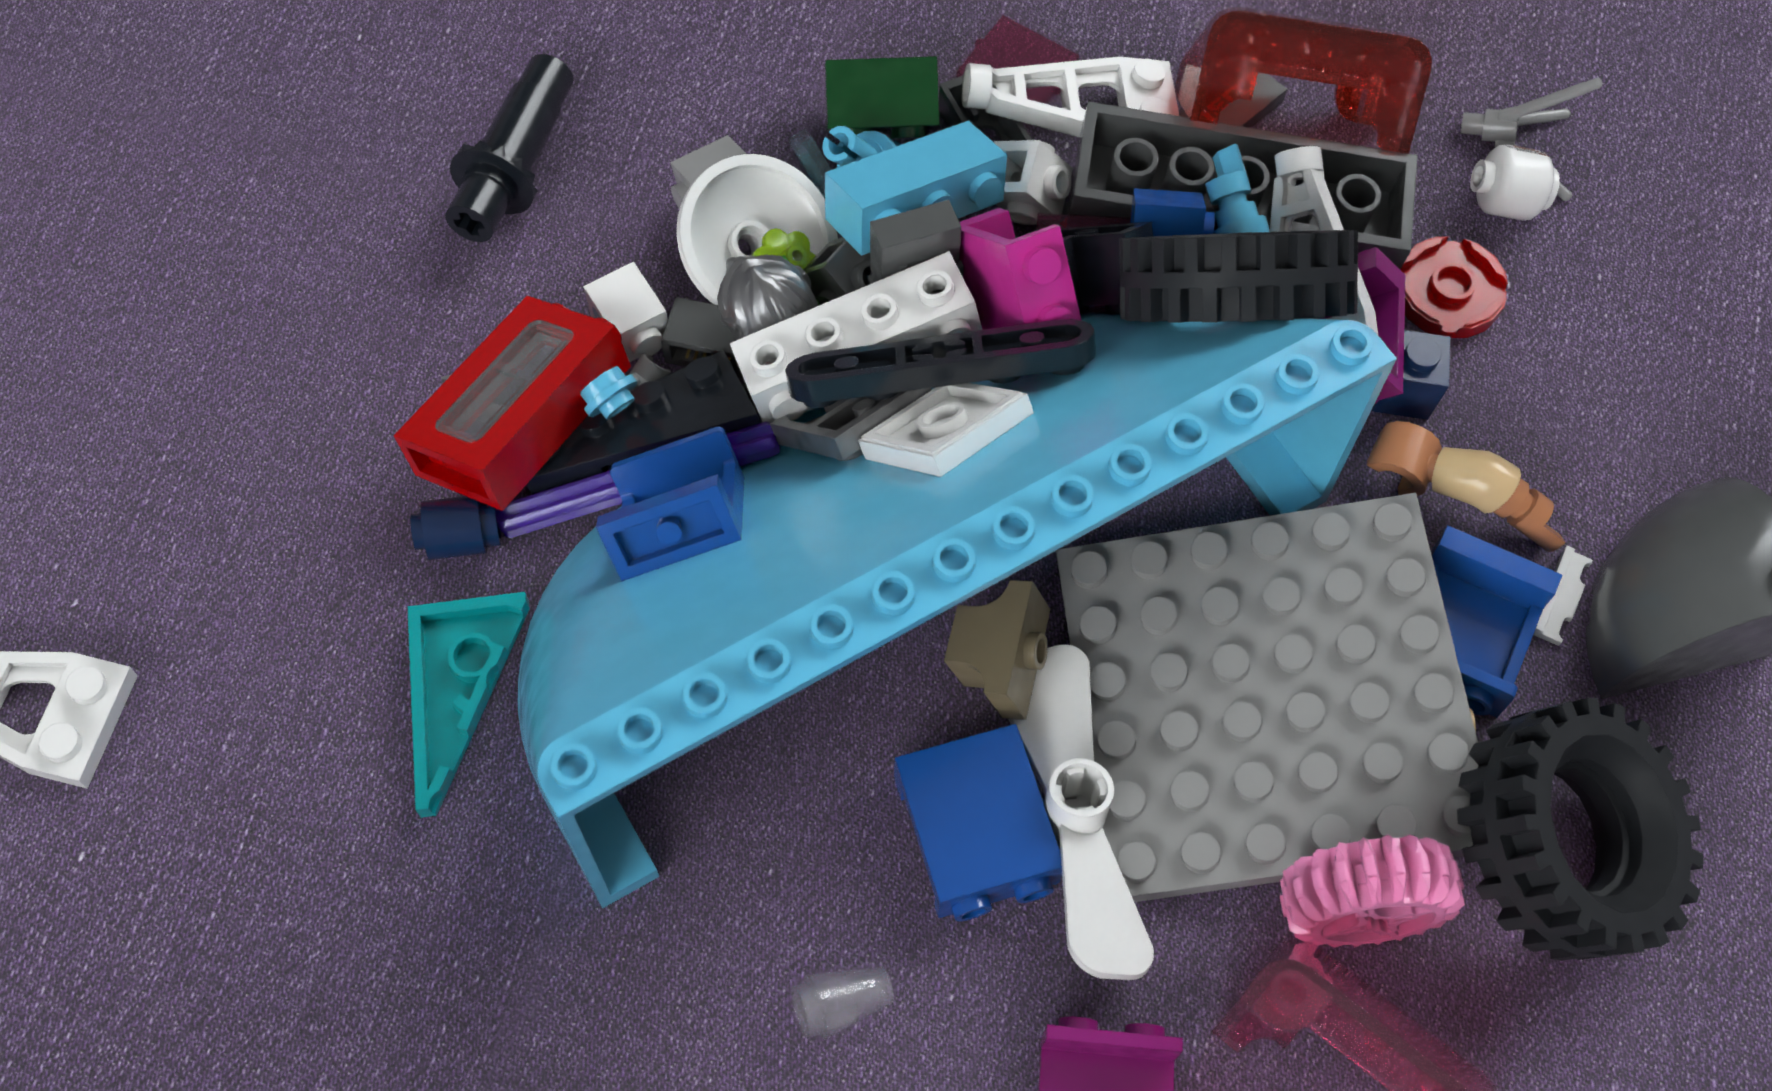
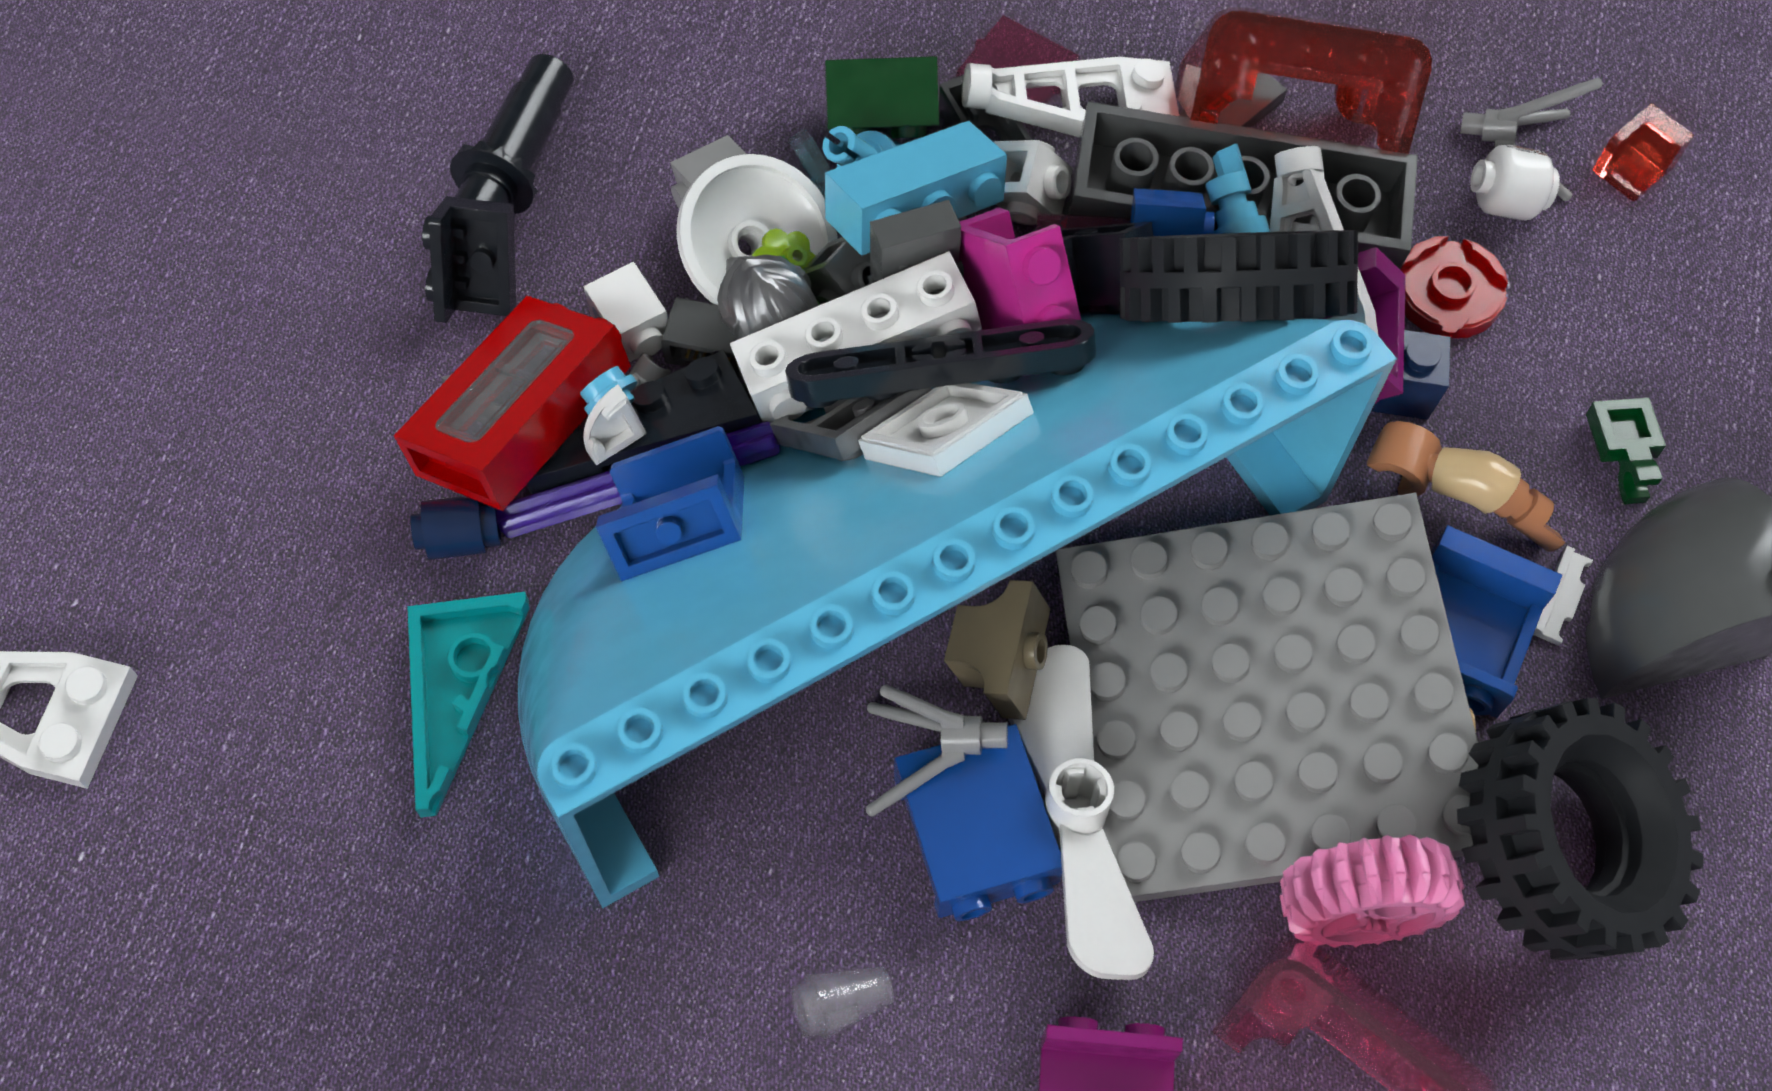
none -> black bracket [422,196,516,323]
none -> white tile [583,385,647,465]
none -> light grey plant [866,684,1008,817]
none -> plate [1586,397,1666,504]
none -> clear red panel [1592,103,1695,201]

